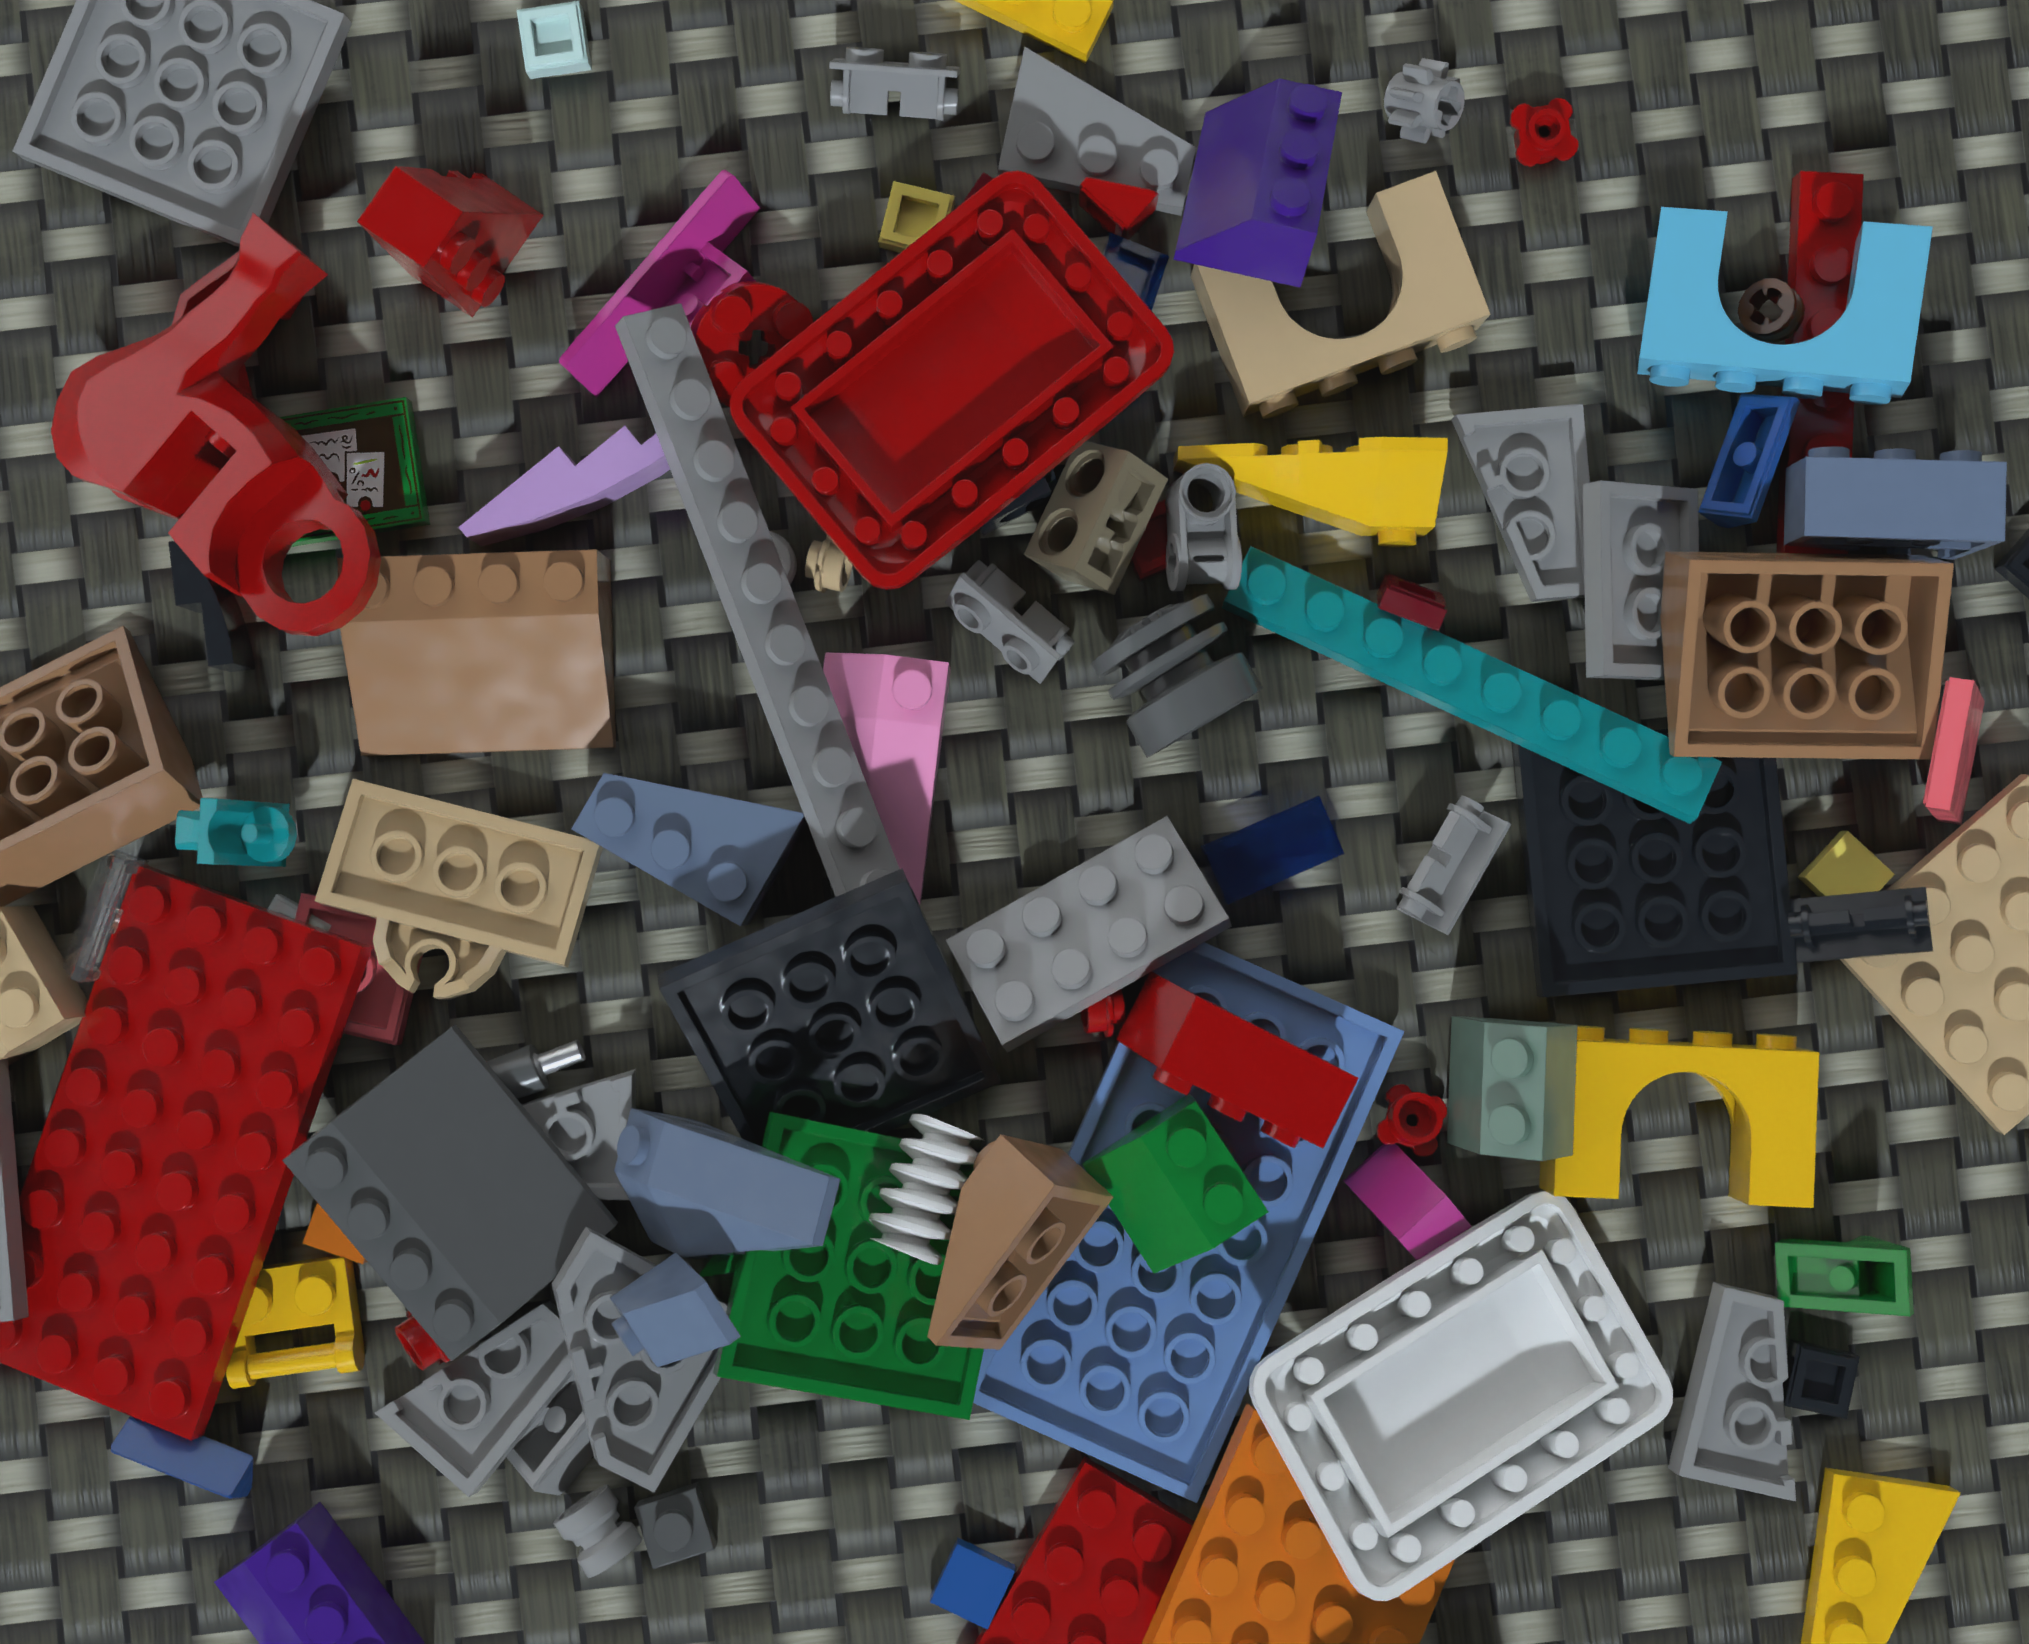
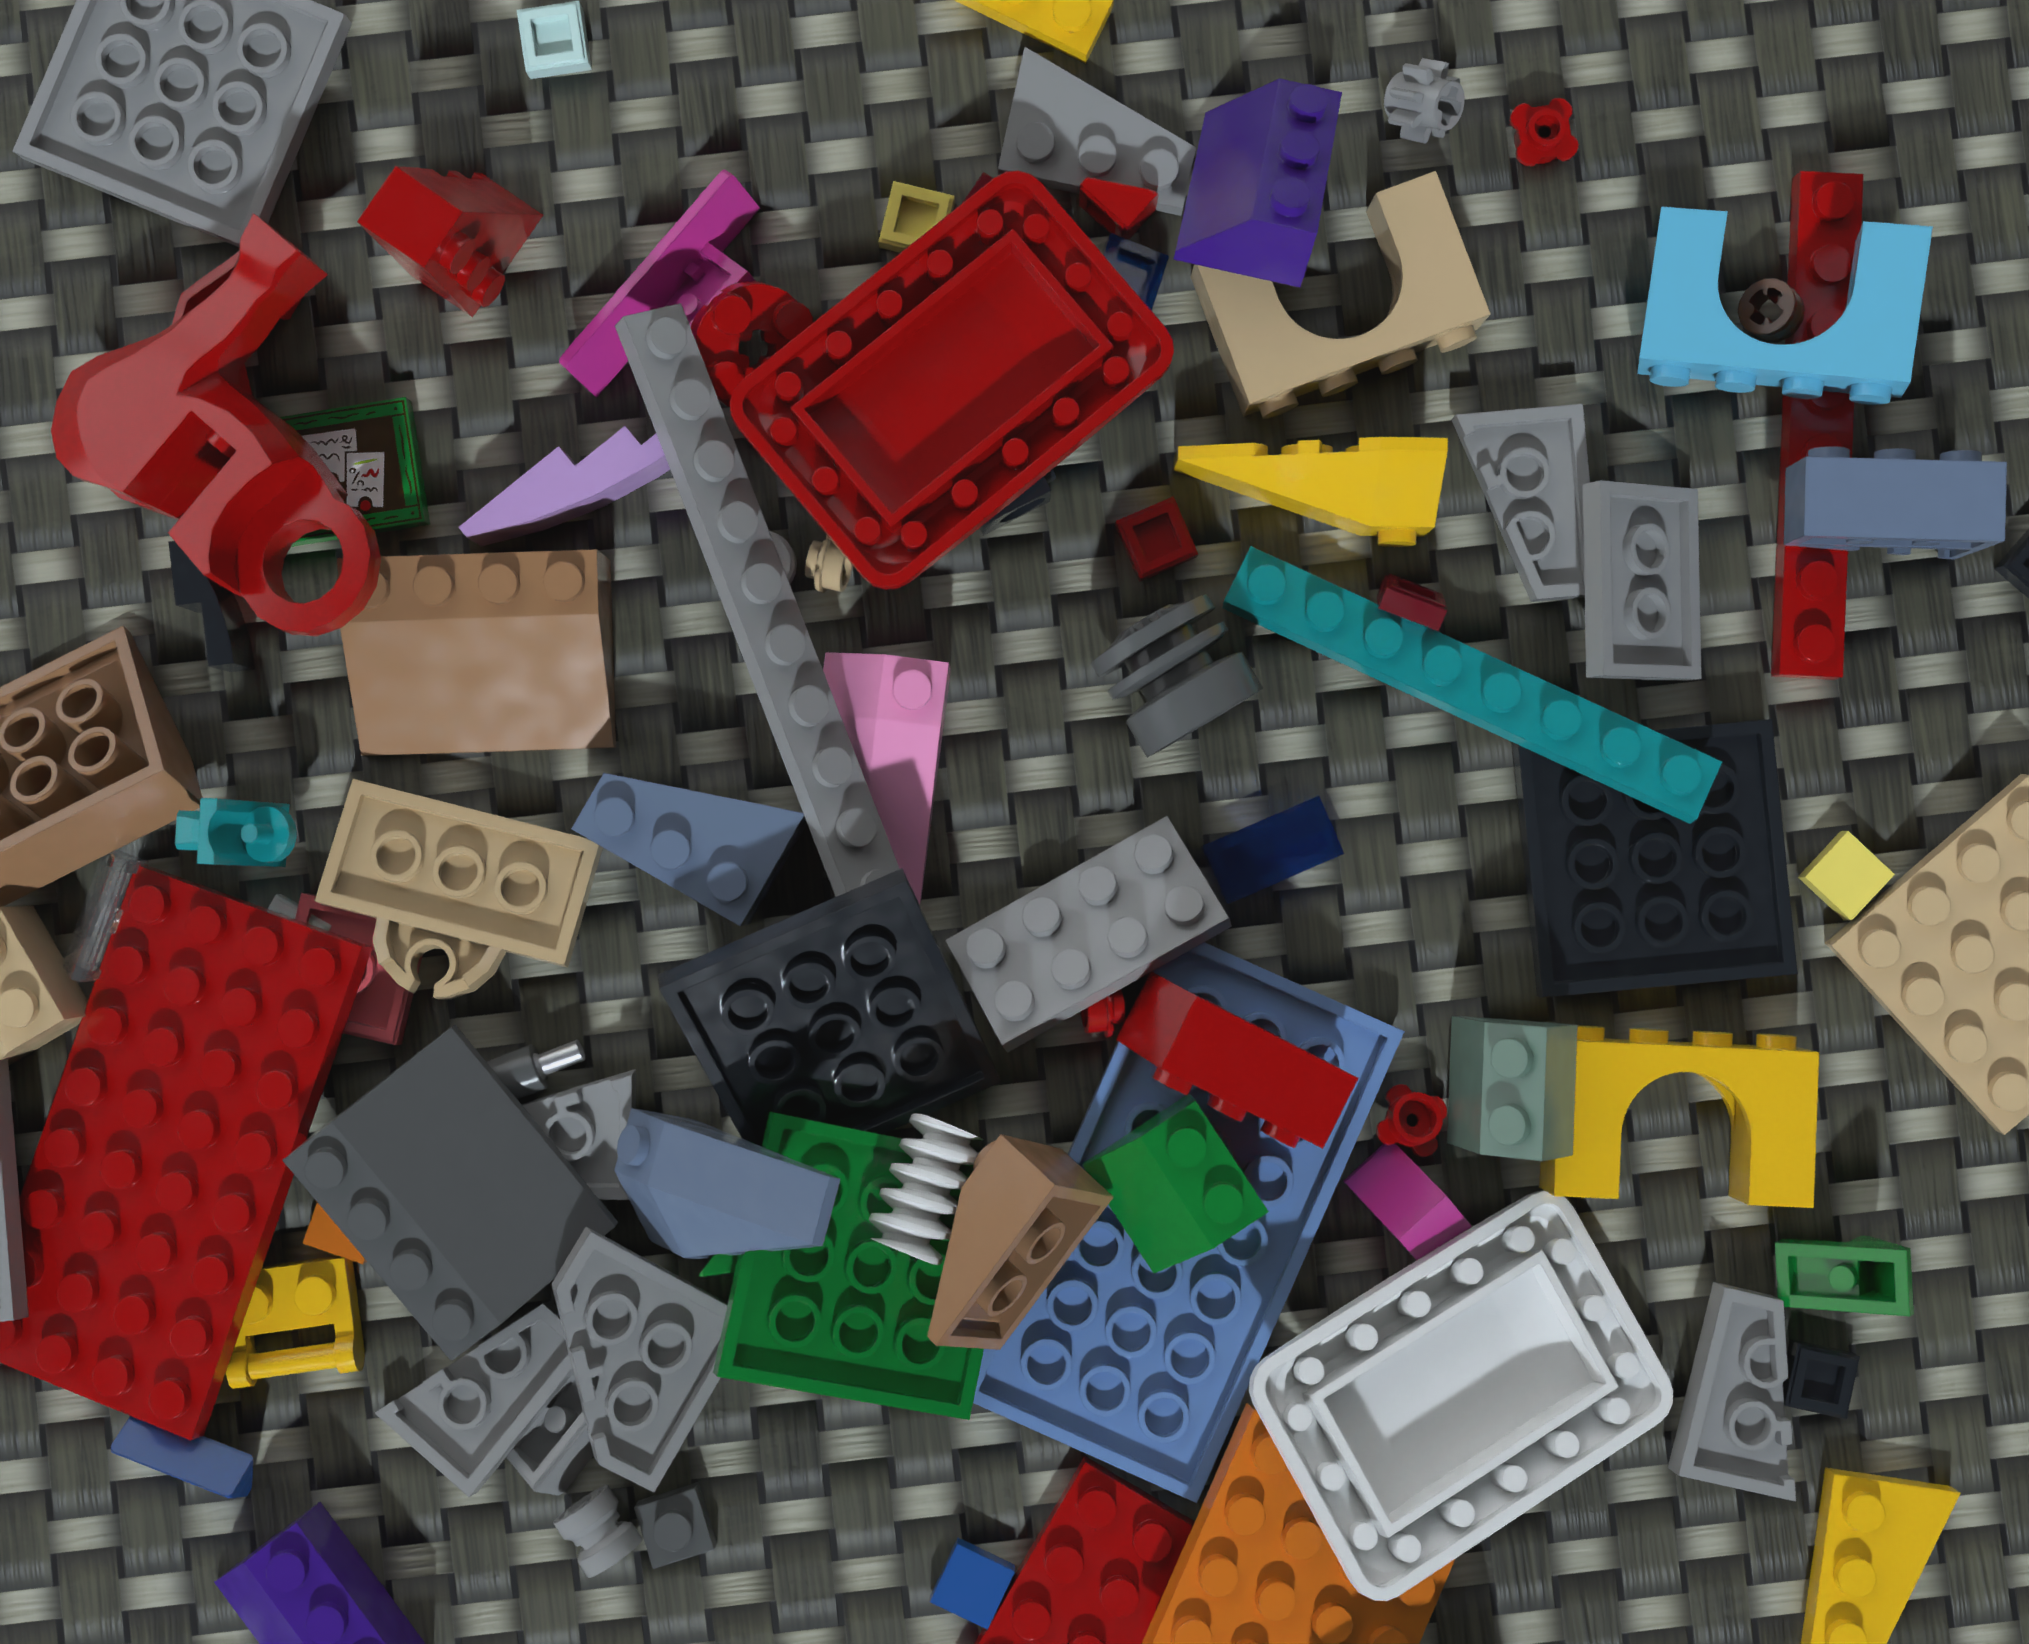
red plate [395,1311,450,1370] -> none
sand blue slope [610,1252,741,1367] -> none
light grey hinge [829,47,961,121] -> none
light grey hinge [945,560,1075,684] -> none
dark tan brick [1024,441,1168,595] -> none
light grey piece [1165,463,1242,591] -> none
light grey hinge [1396,795,1511,935] -> none
medium nougat slope [1660,551,1954,760] -> none
blue slope [1698,394,1800,528] -> none
black hinge [1788,887,1933,963] -> none
coral tile [1923,677,1985,825] -> none

